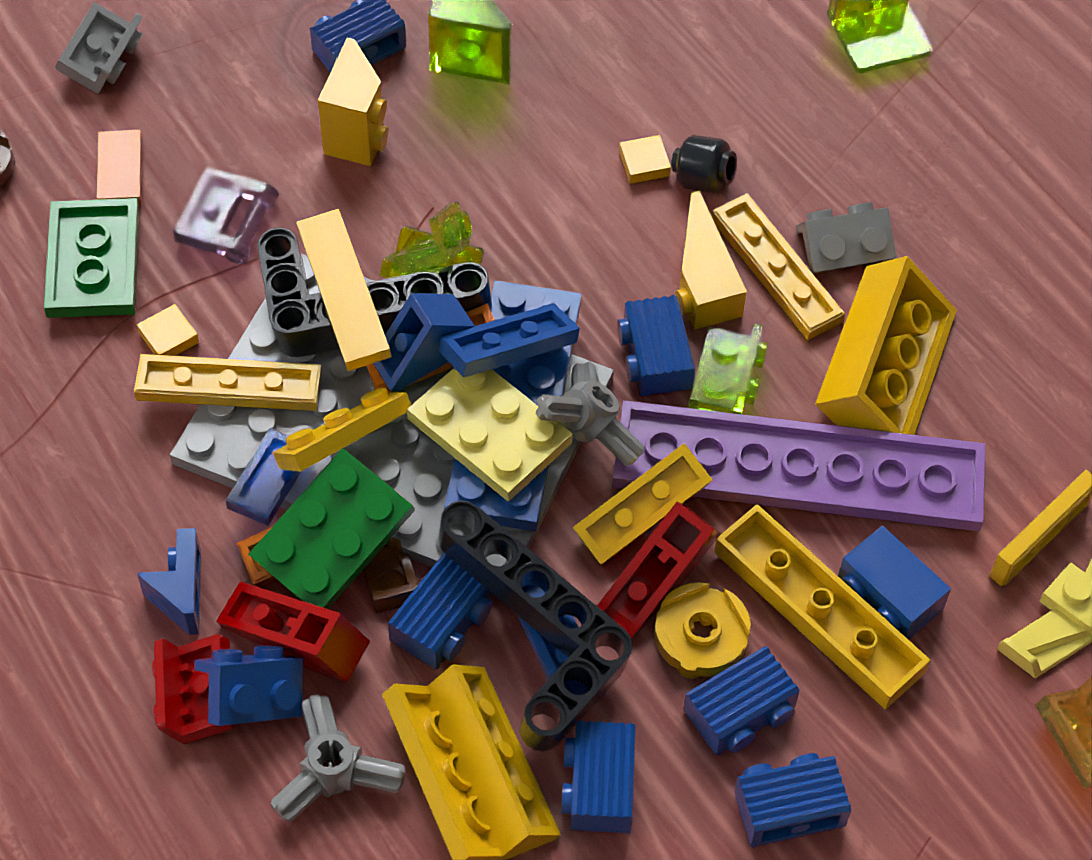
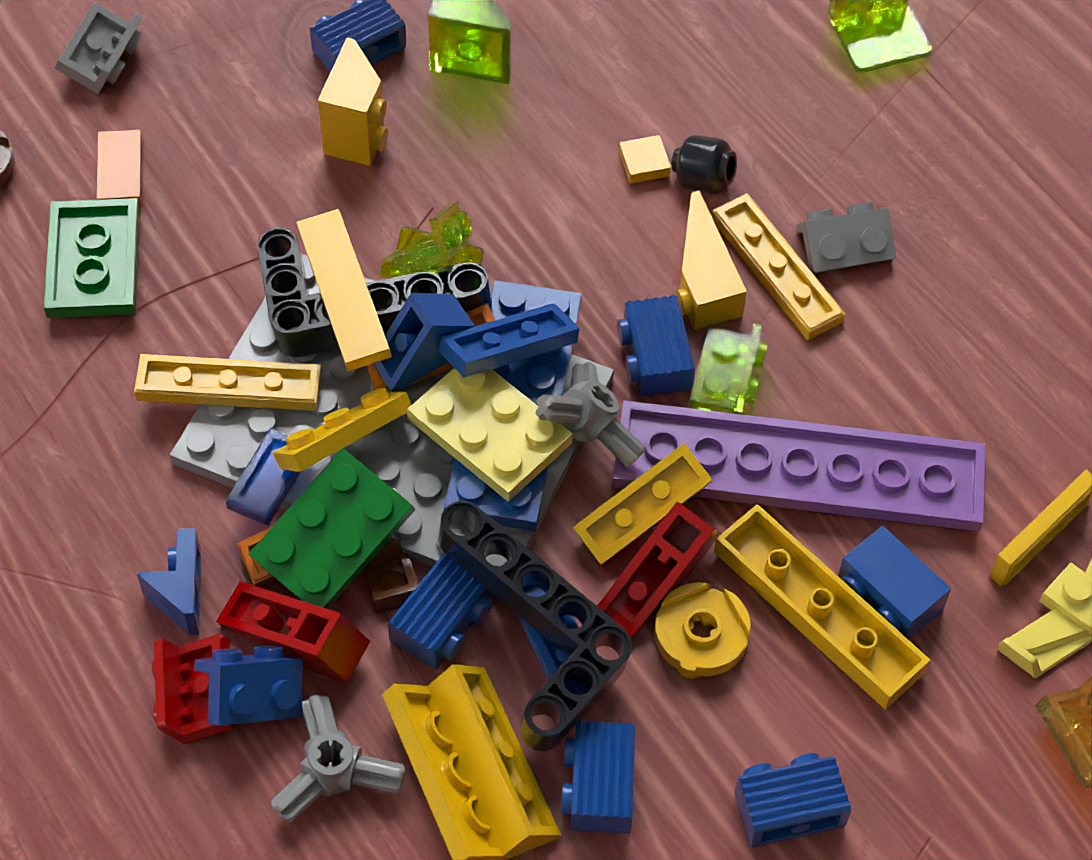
yellow tile [137,304,199,356] -> none
clear purple plate [173,167,279,265] -> none
blue brick [683,646,800,756] -> none
yellow slope [815,256,957,435] -> none

